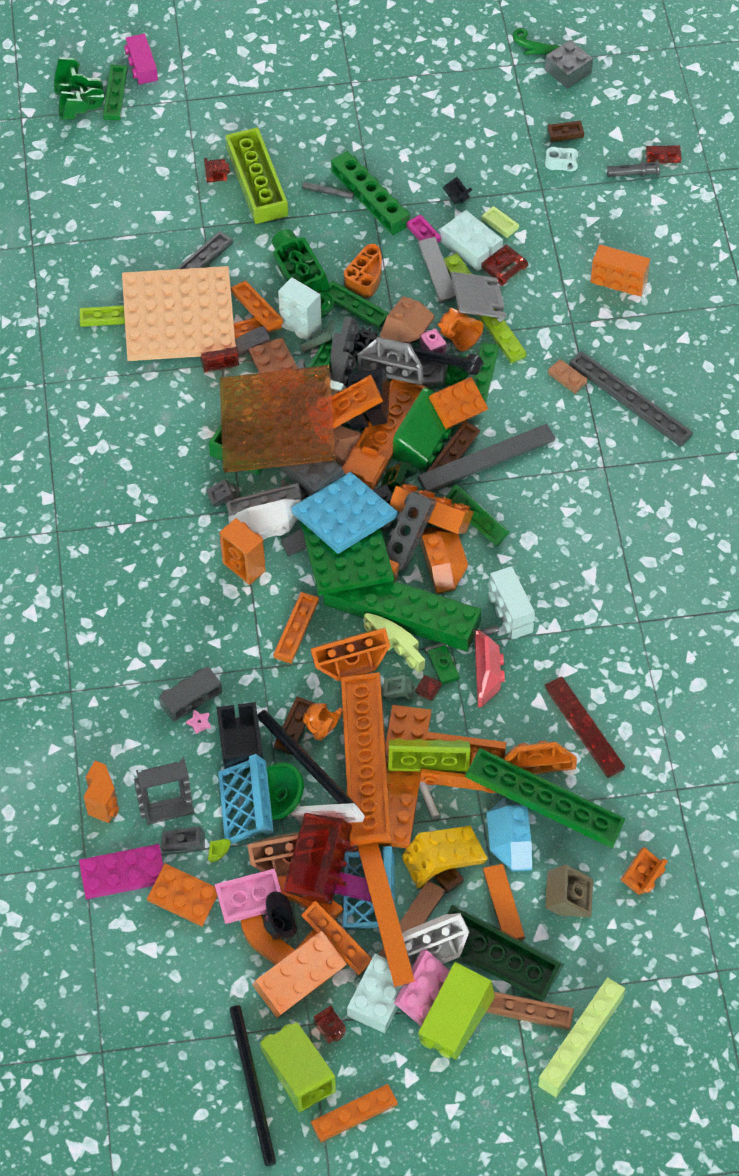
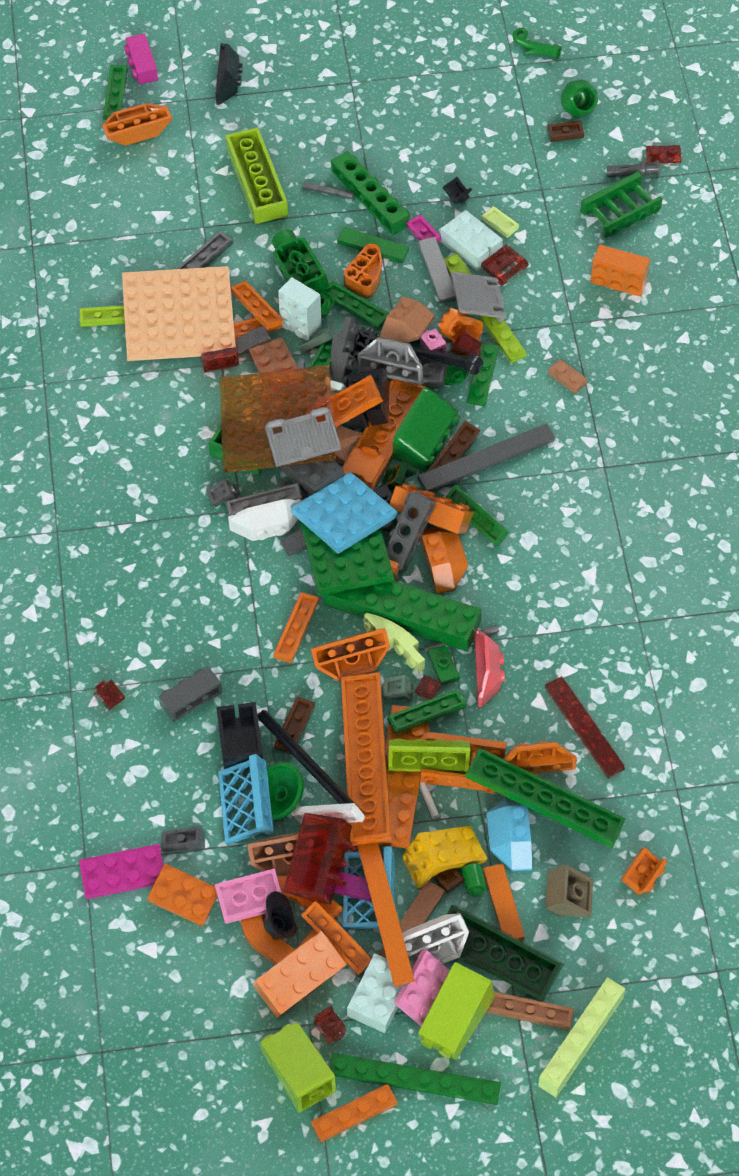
green piece [54,57,105,120] -> none
orange piece [84,761,119,823] -> none
dark grey window [134,756,194,825] -> none
bright pink plate [186,710,211,734] -> none
clear red brick [204,158,230,183] -> none
lime tile [208,839,231,863] -> none
orange brick [219,518,266,585] -> none
black axle [230,1005,276,1166] -> none
orange helmet [303,703,343,741] -> none
orange plate [429,377,488,429] -> none
light aqua piece [487,566,535,639] -> none
flat silver brick [545,40,593,88] -> none
light aqua piece [545,147,578,172] -> none
dark grey tile [569,351,693,447] -> none
none -> clear red bracket [93,679,125,710]
none -> orange wedge [102,103,172,146]
none -> black wedge [215,43,243,105]
none -> light grey window [265,407,342,467]
none -> green plate [329,1053,501,1105]
none -> green tile [337,227,409,263]
none -> green tile [387,689,467,735]
none -> clear red brick [450,332,482,356]
none -> green brick [461,863,487,897]
none -> green piece [560,79,598,118]
none -> green fence [580,171,663,238]

